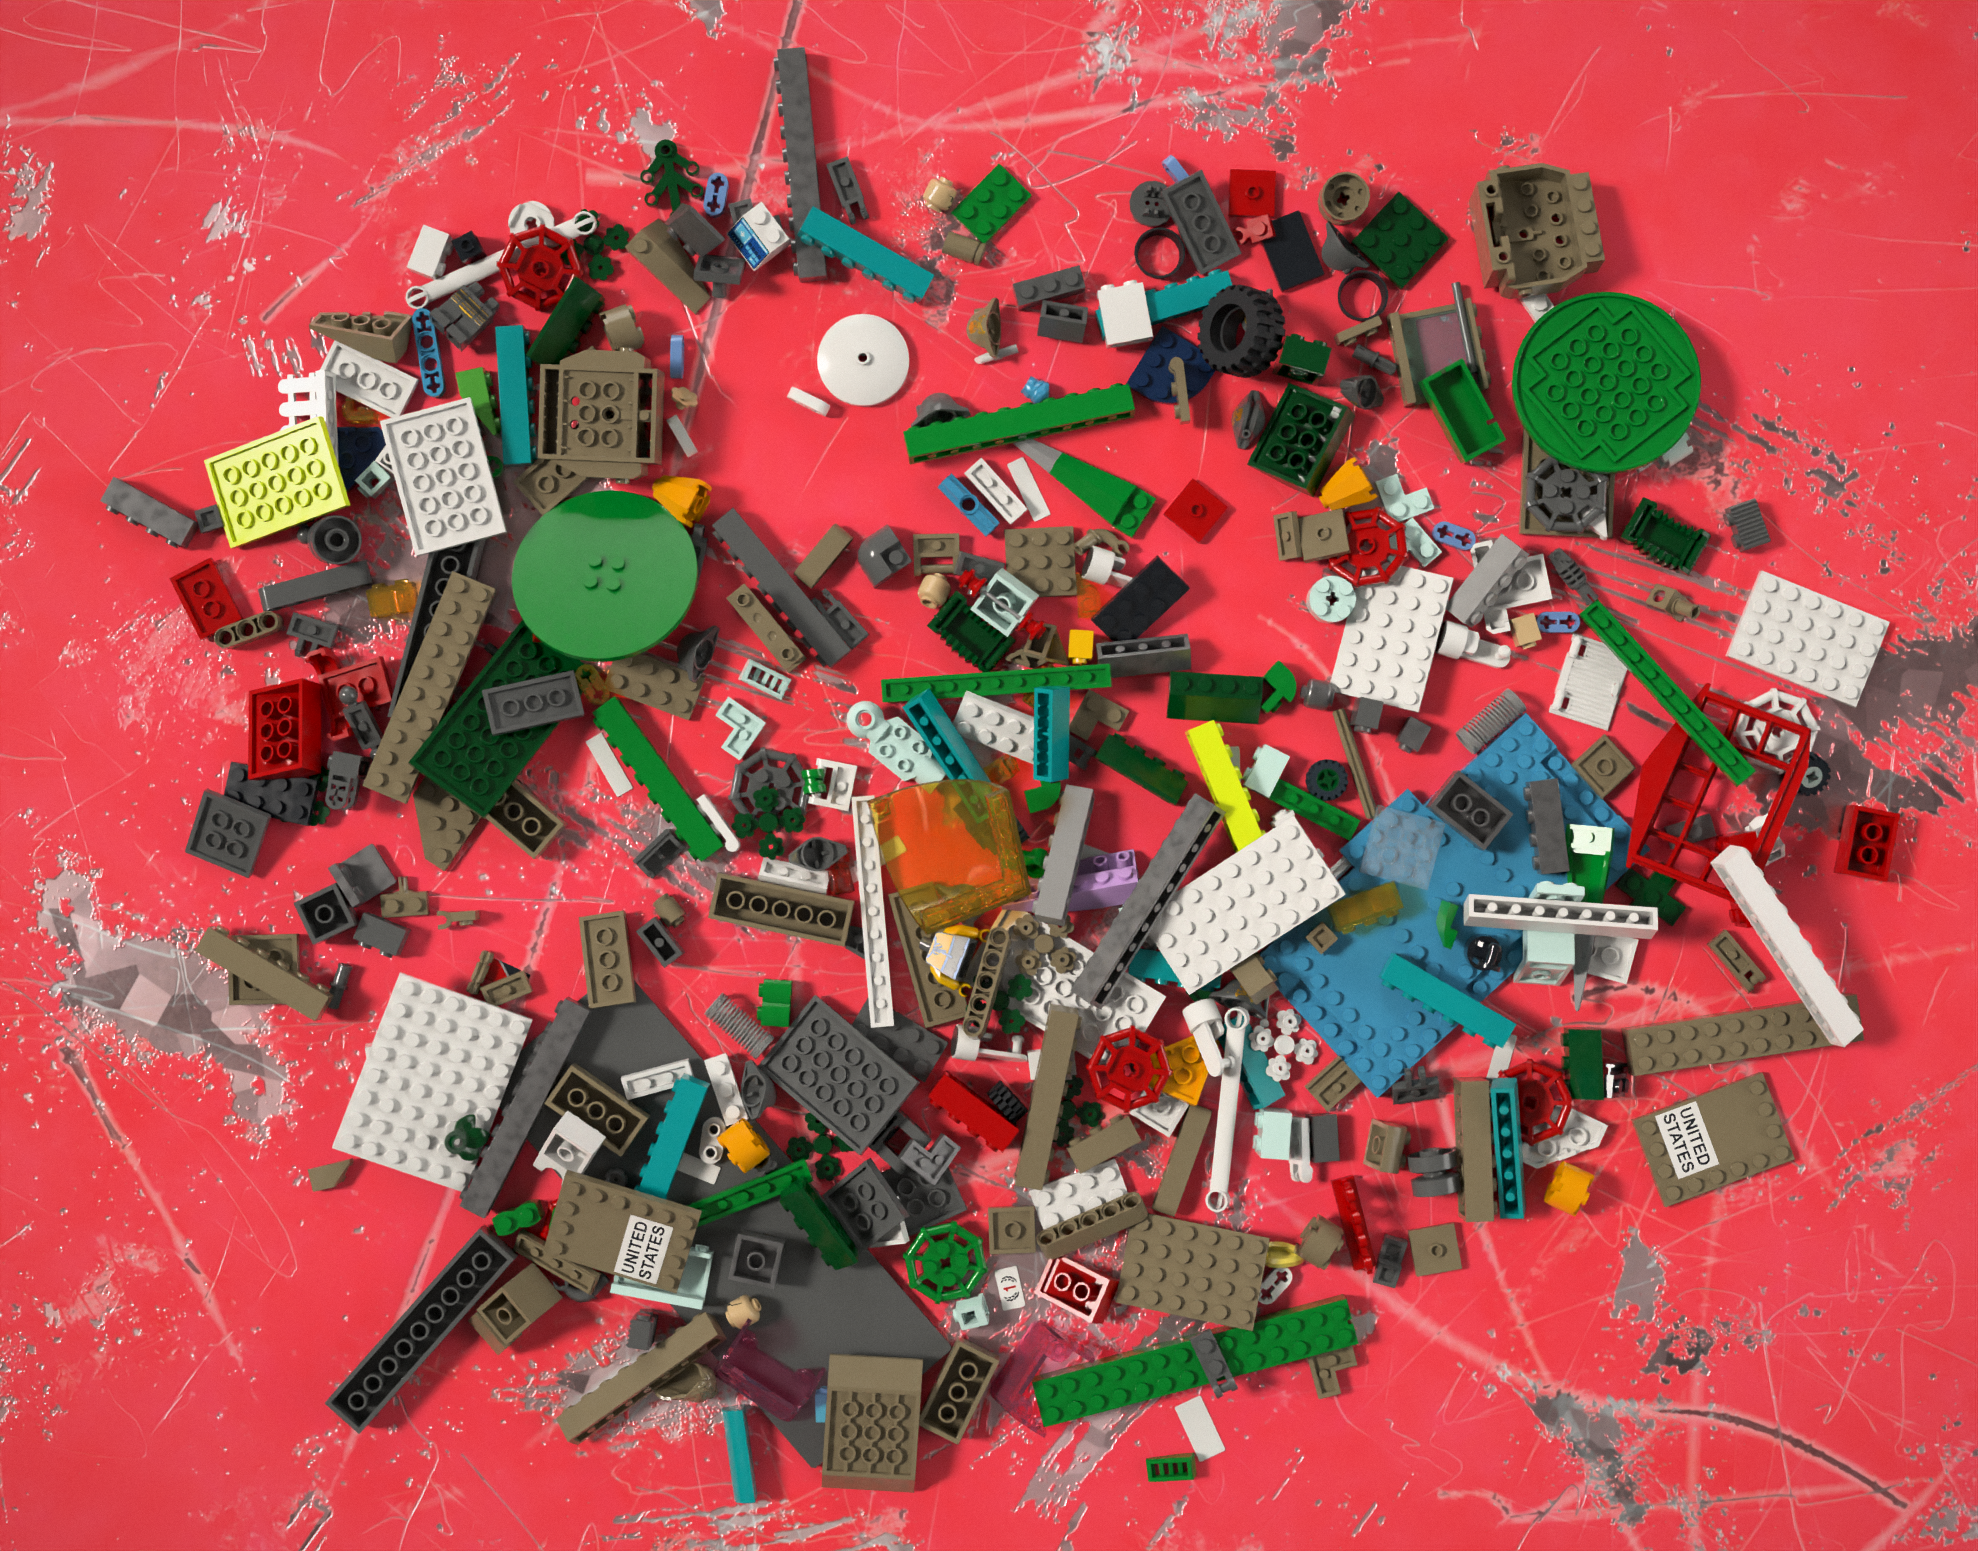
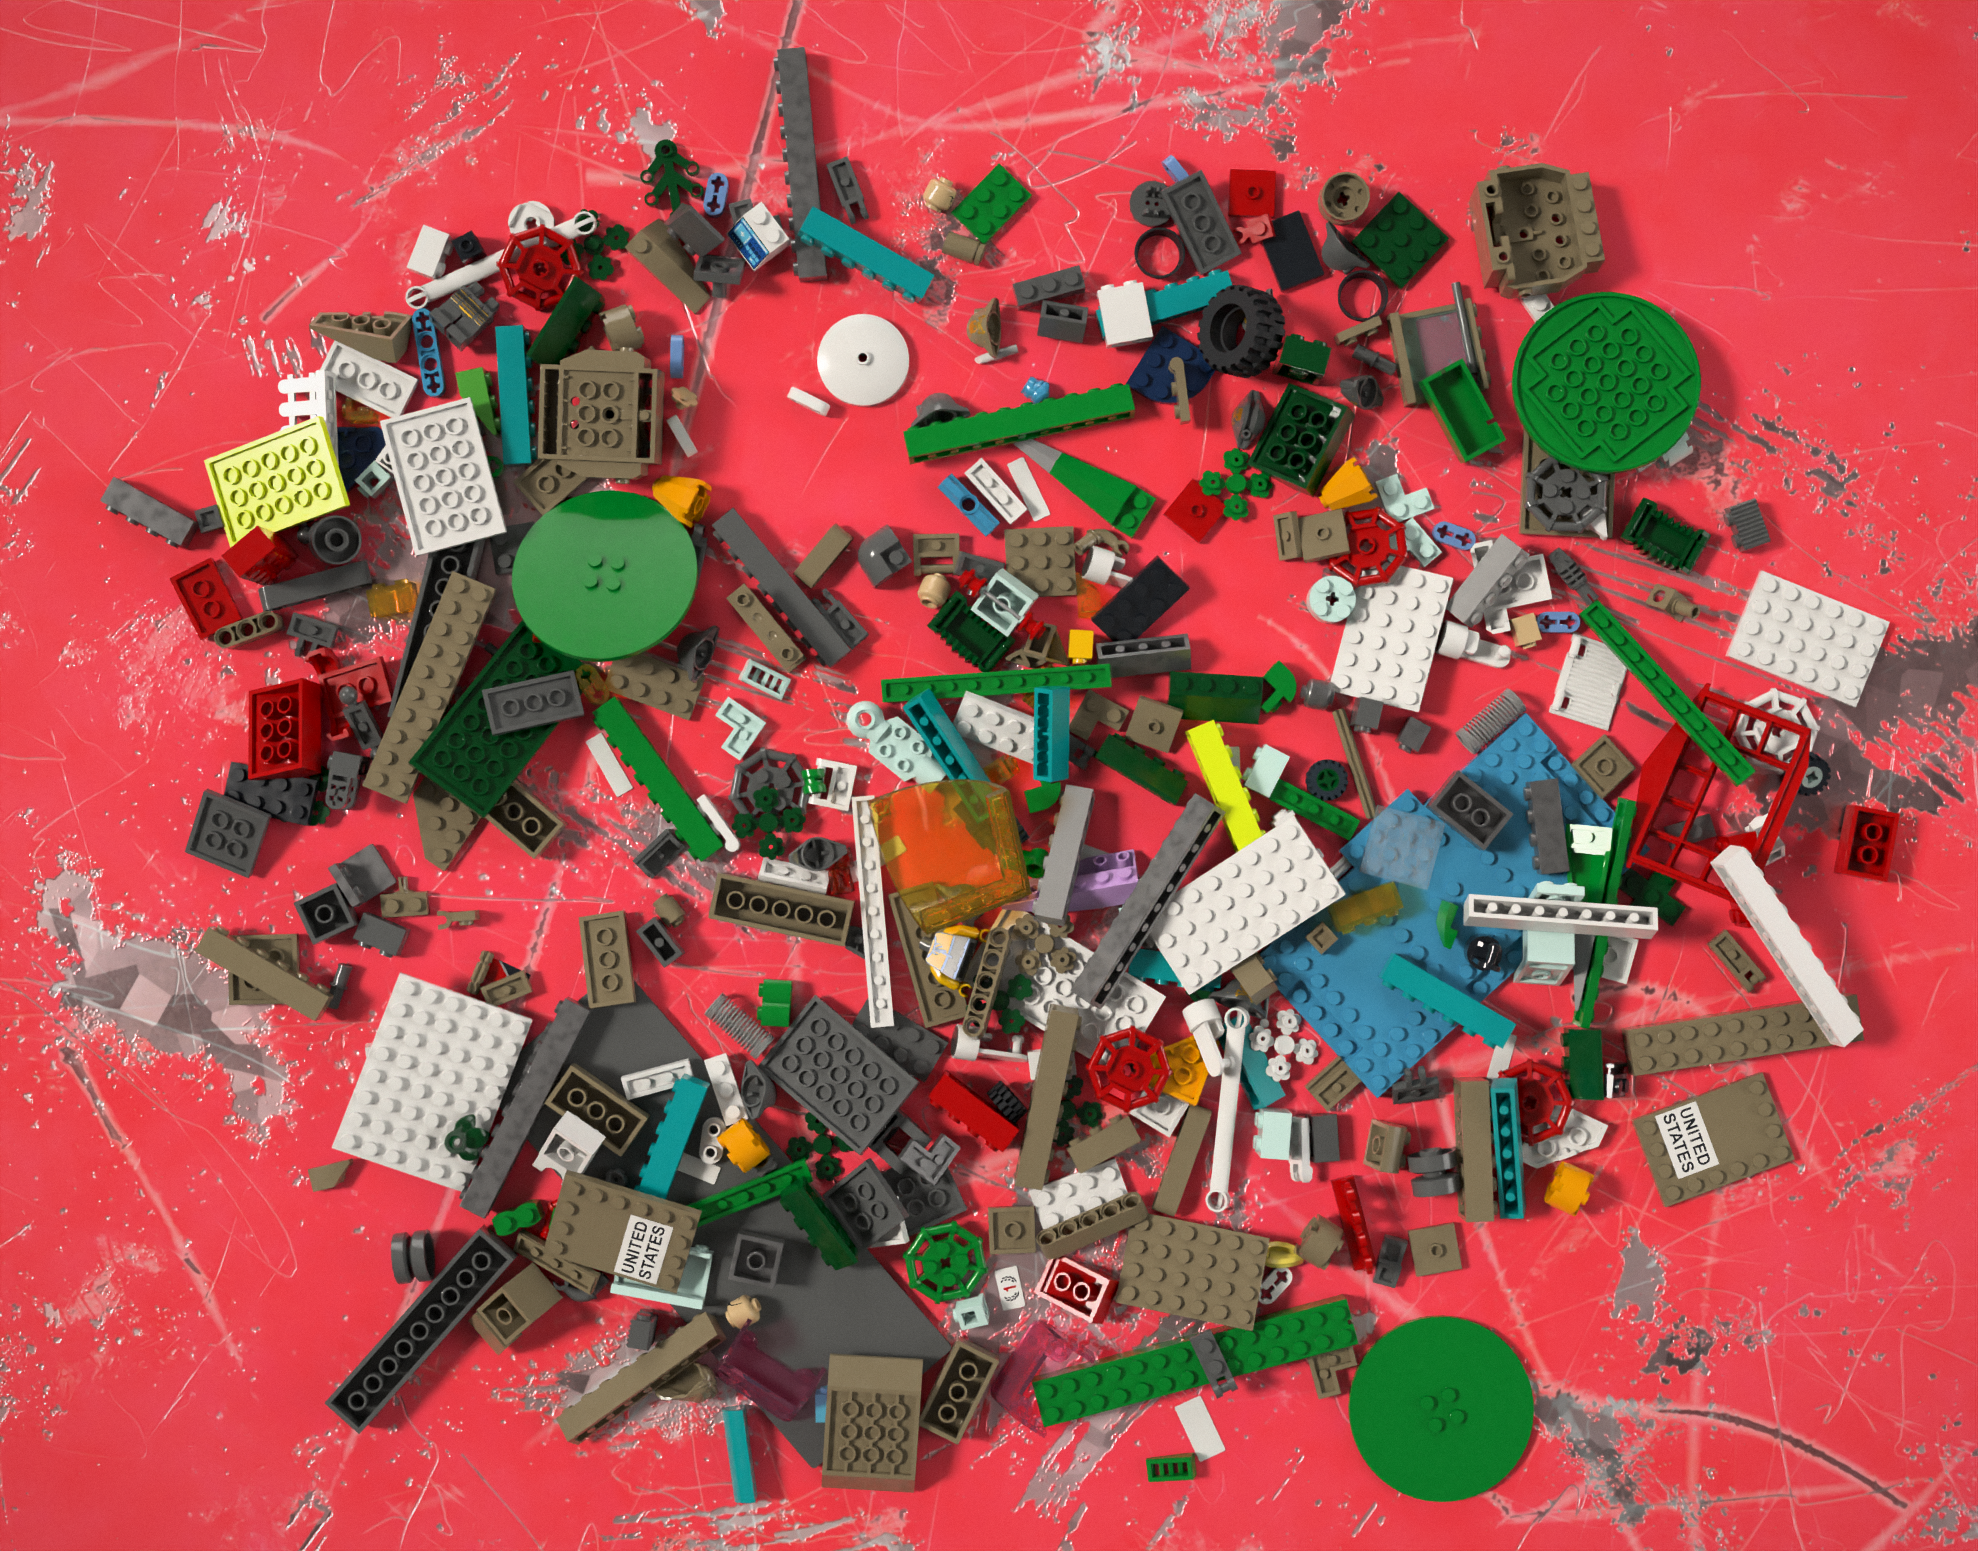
none -> red brick [221,525,299,585]
none -> dark grey wheel [391,1229,435,1285]
none -> dark grey plate [489,522,535,575]
none -> dark tan plate [1125,695,1183,753]
none -> green plant [1199,448,1272,521]
none -> green plate [1348,1315,1534,1502]
none -> green plate [1572,797,1637,1029]

